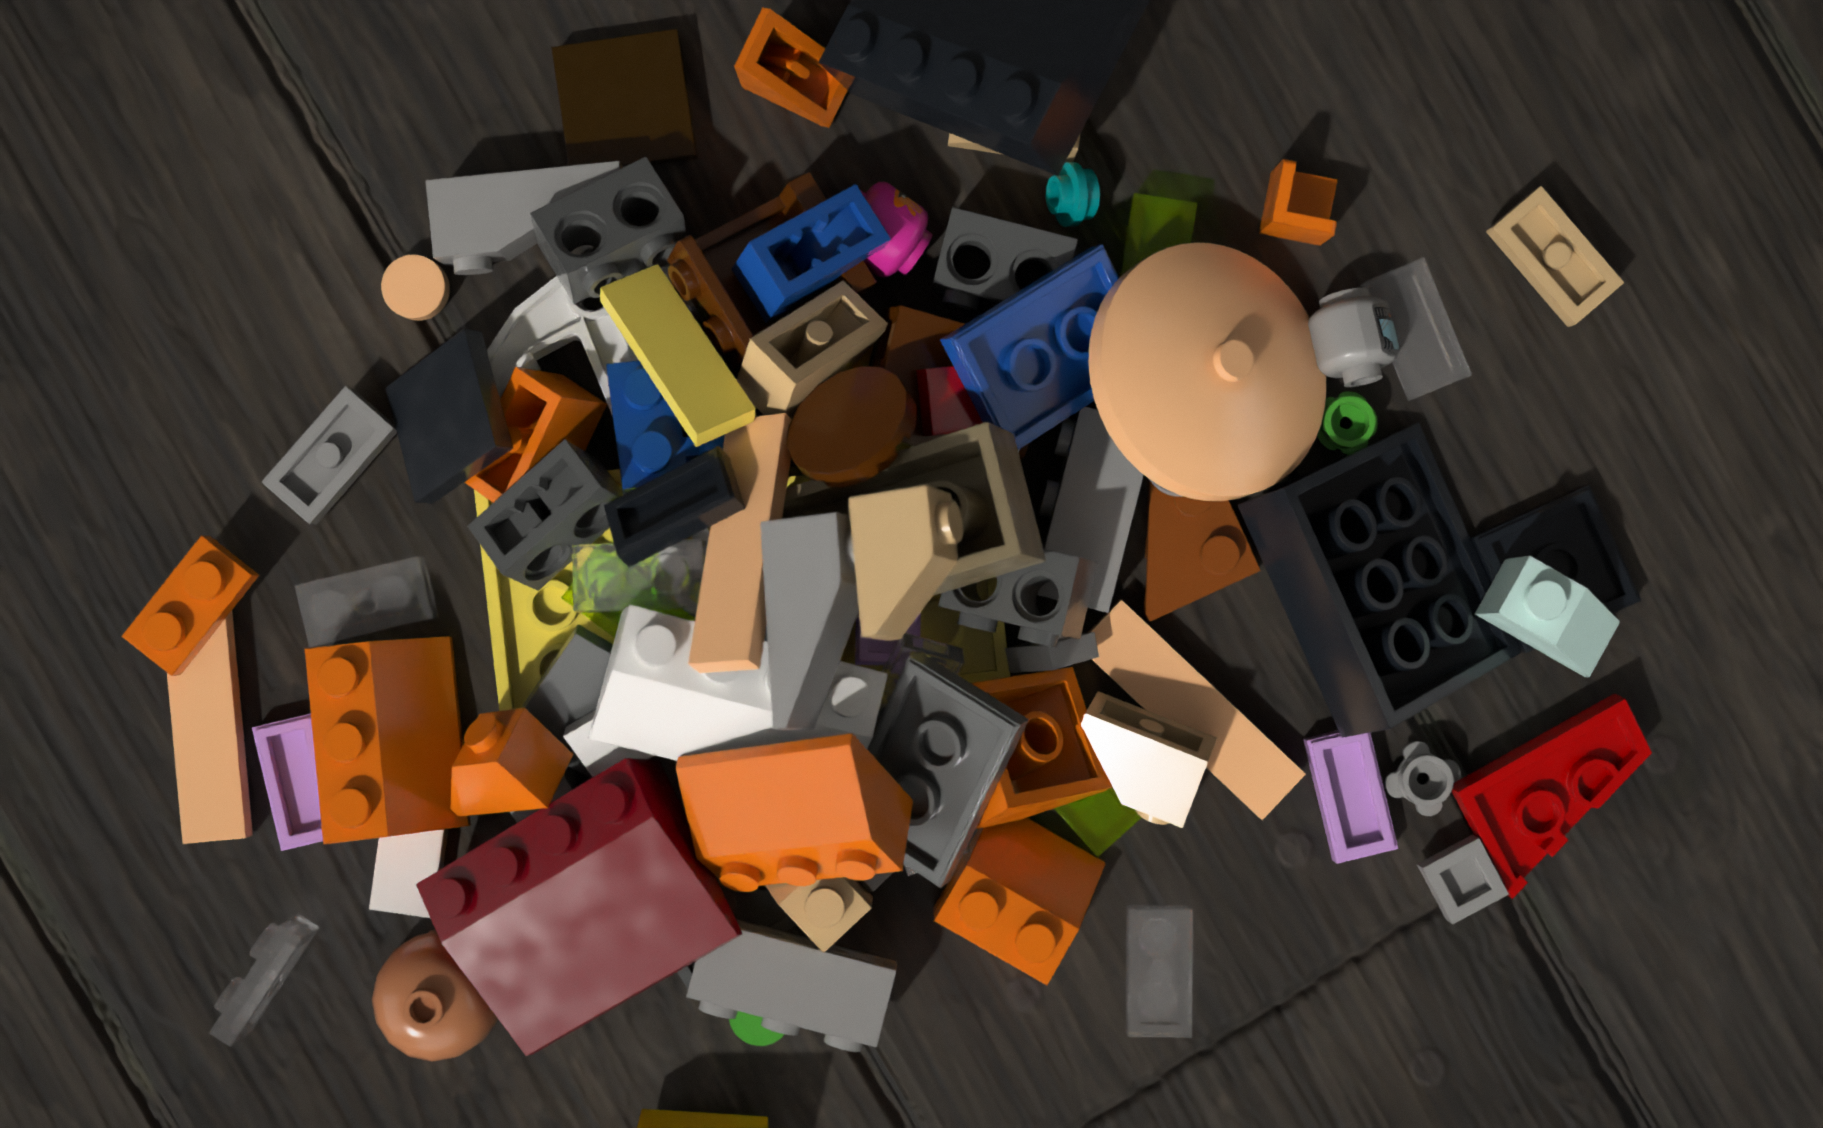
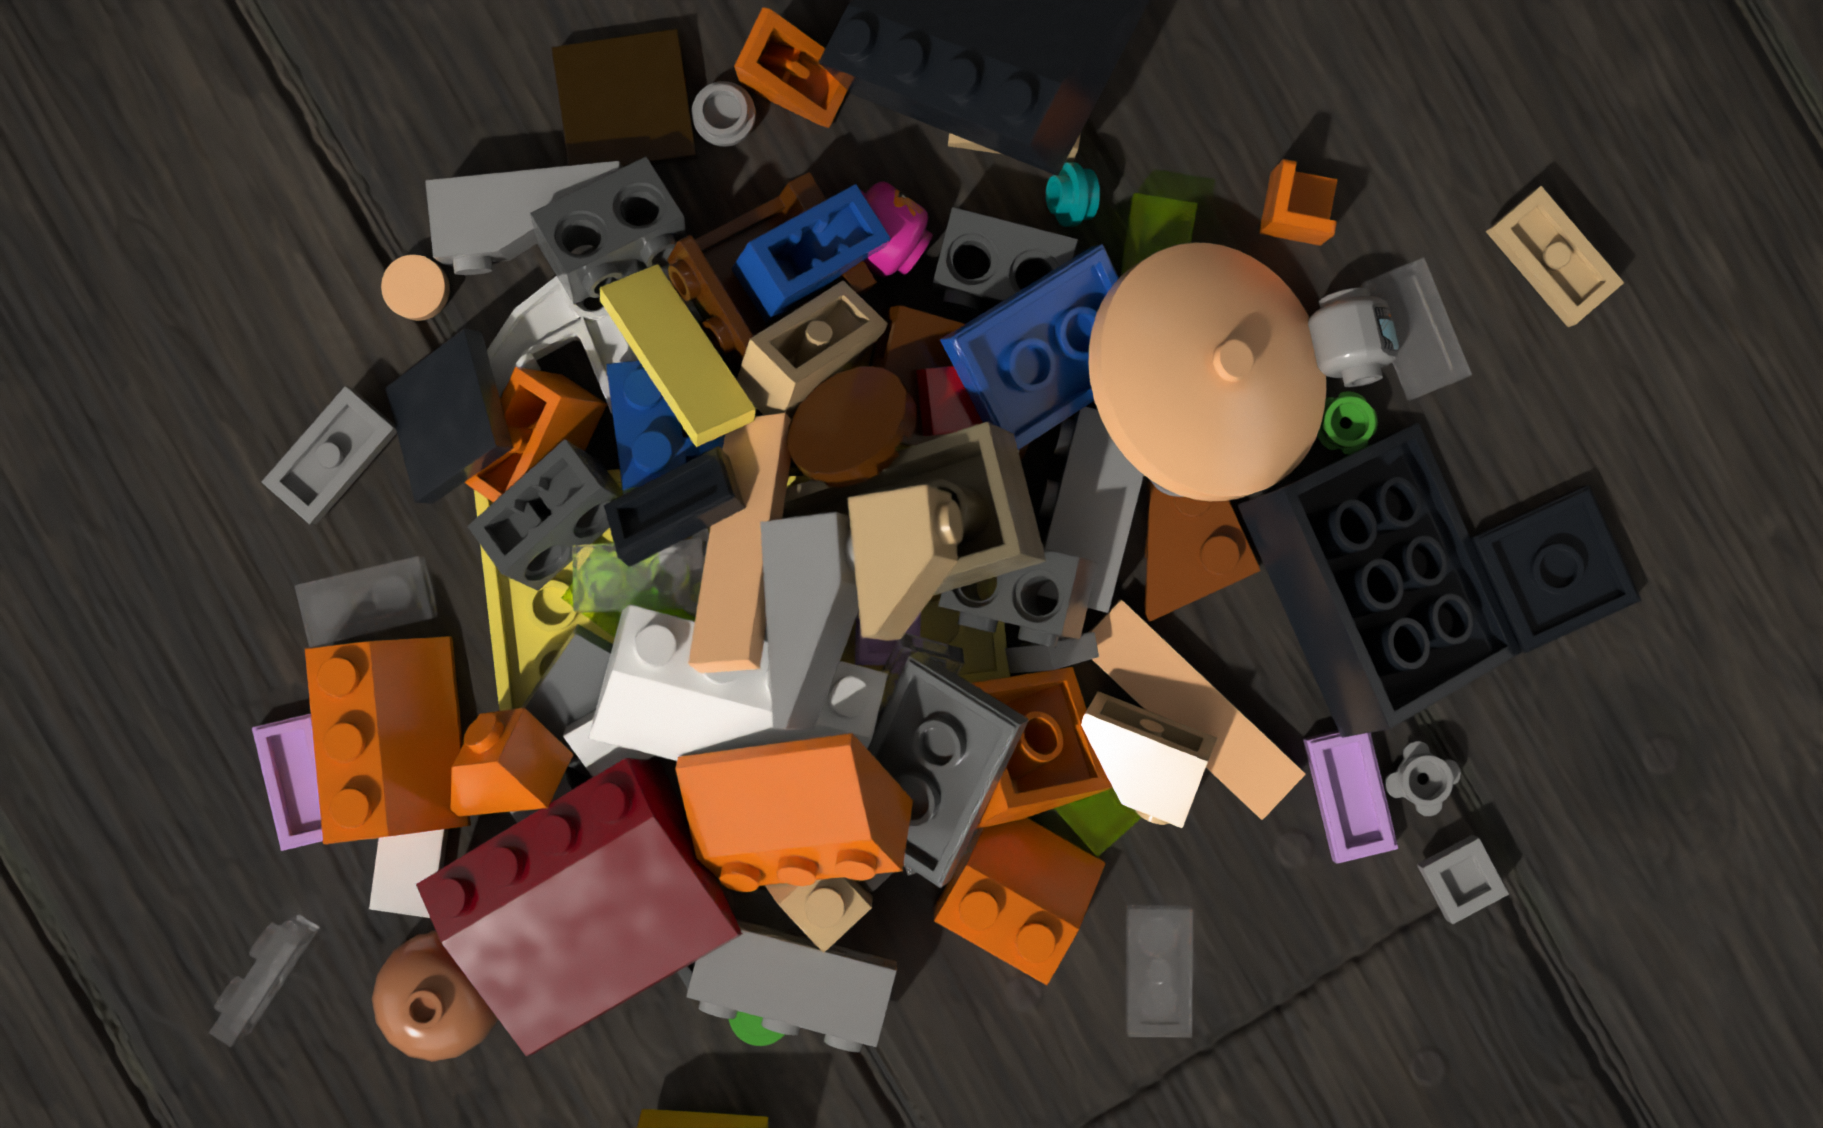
orange plate [121,535,259,676] -> none
light nougat tile [167,611,253,844] -> none
red wing [1452,693,1652,899] -> none
light aqua slope [1475,556,1620,677] -> none
none -> light grey plate [692,81,756,147]

